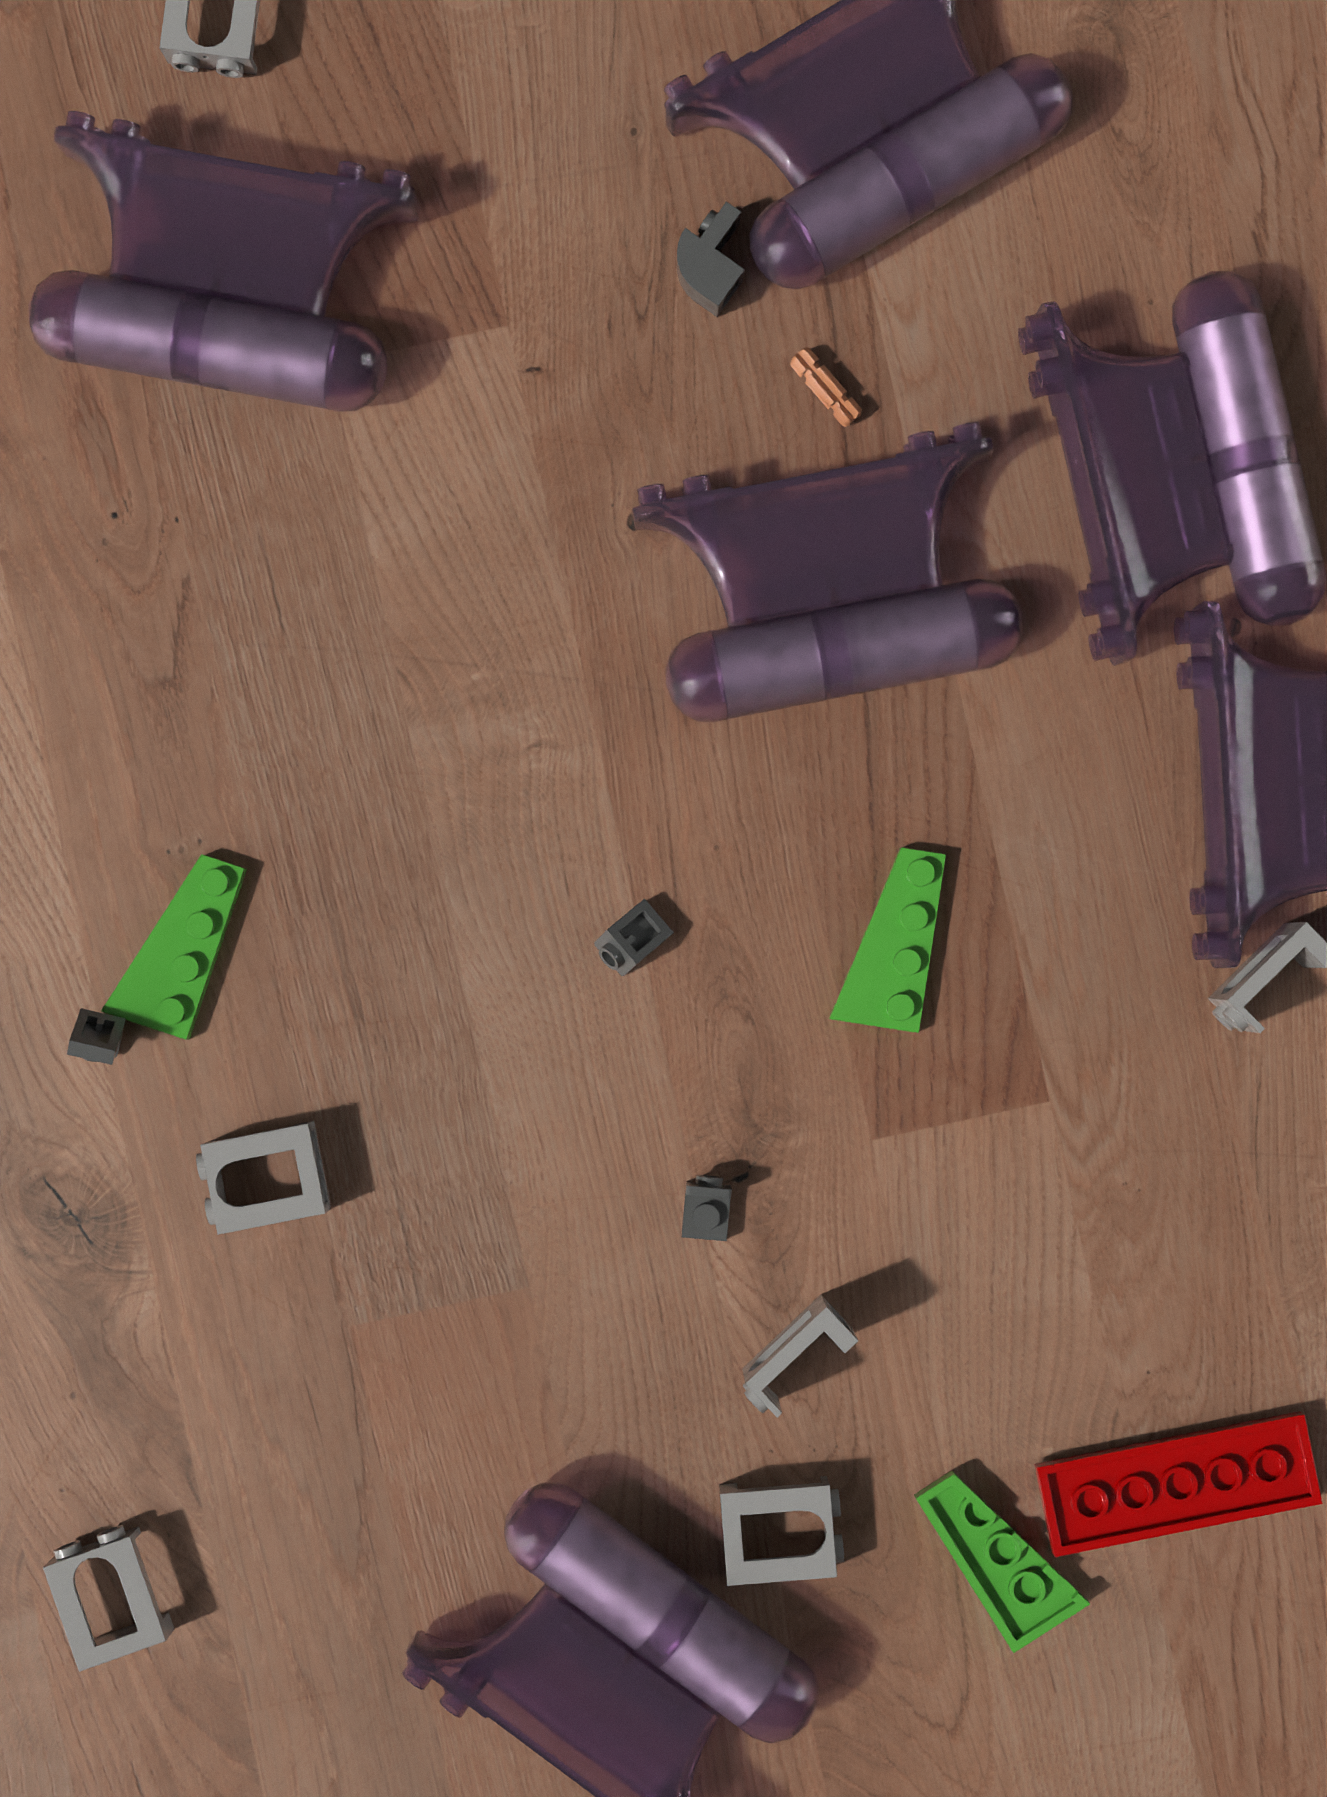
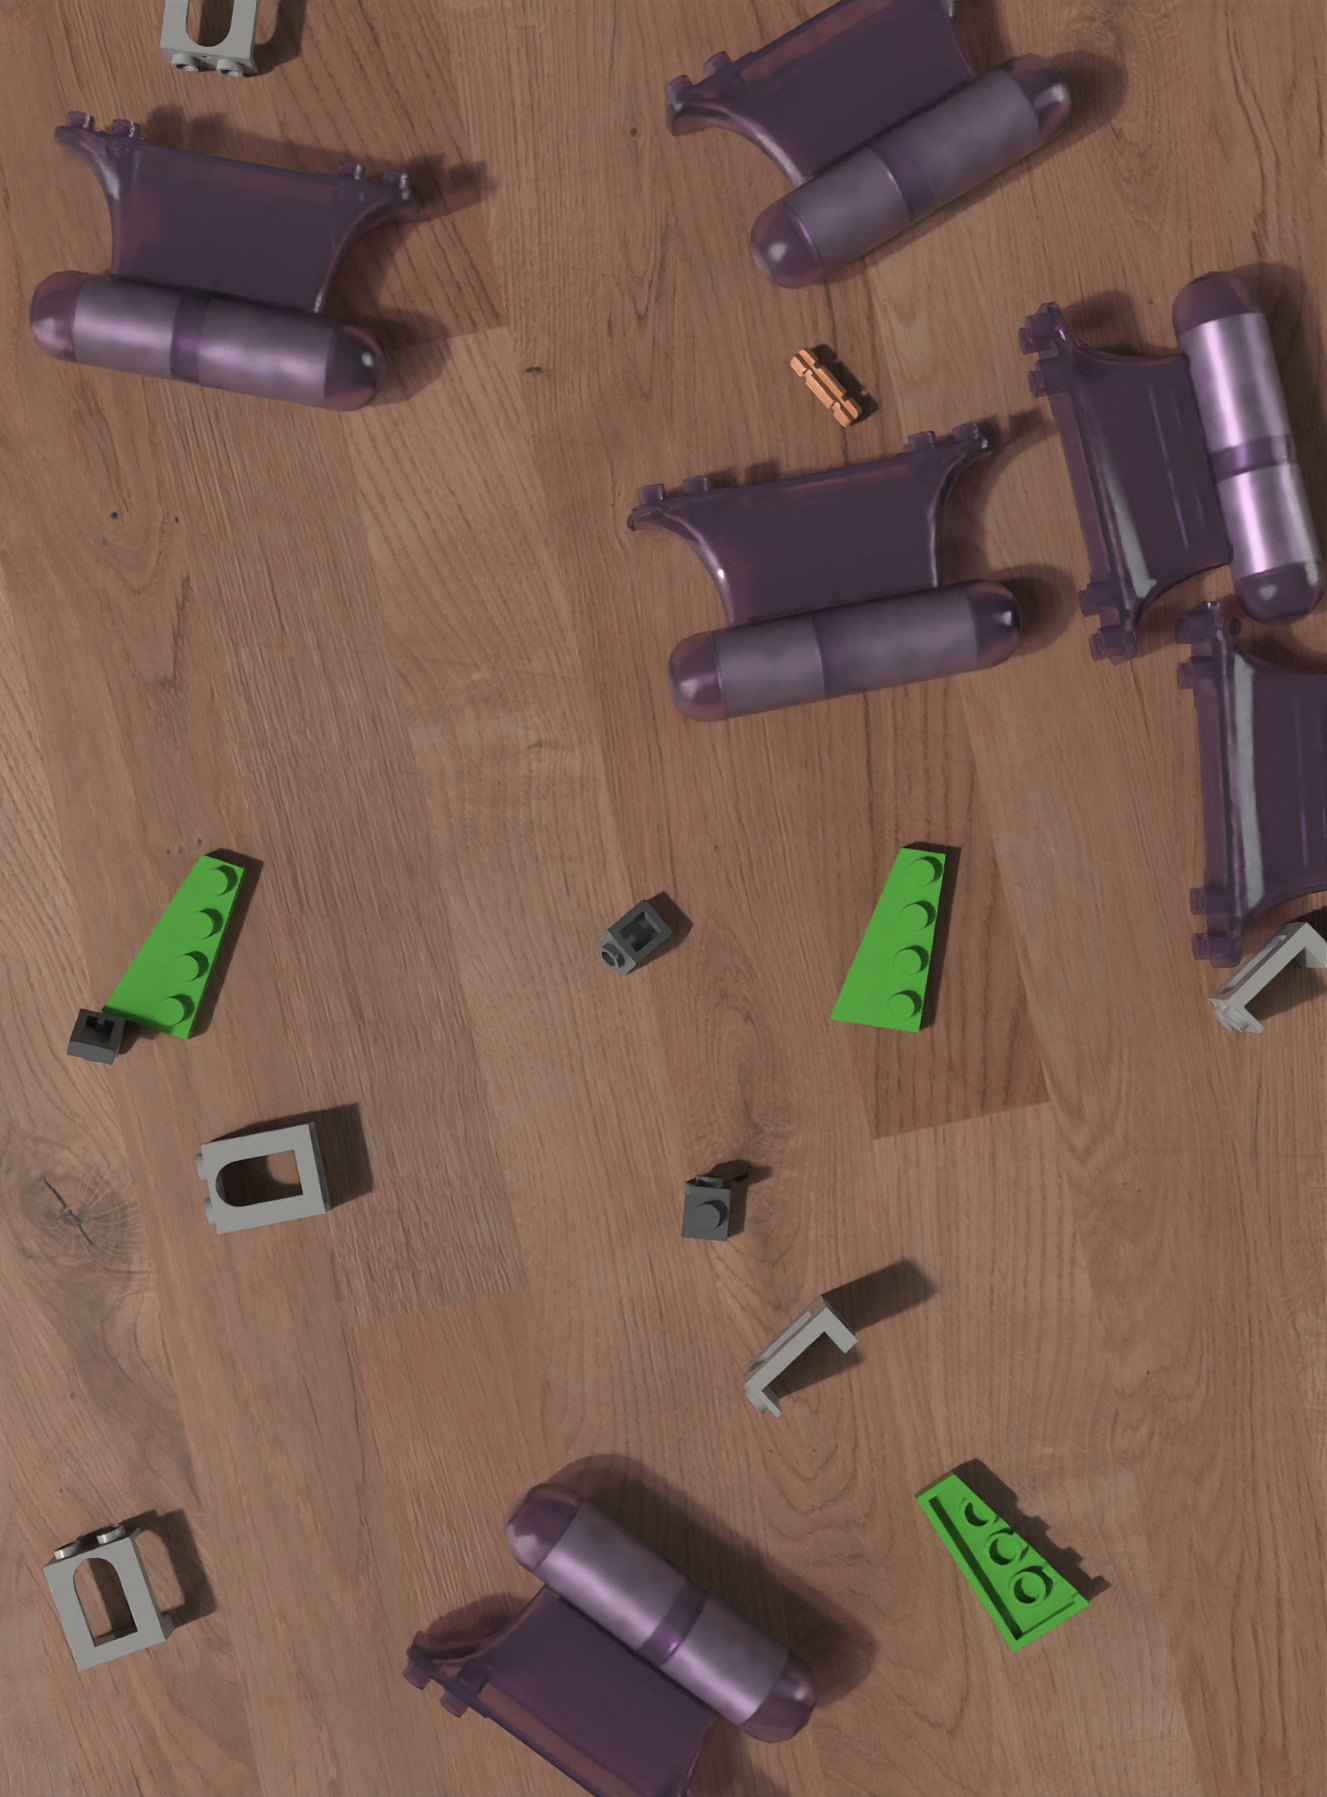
dark grey brick [677,201,745,317] -> none
light grey panel [719,1476,844,1586] -> none
red plate [1034,1411,1323,1557] -> none

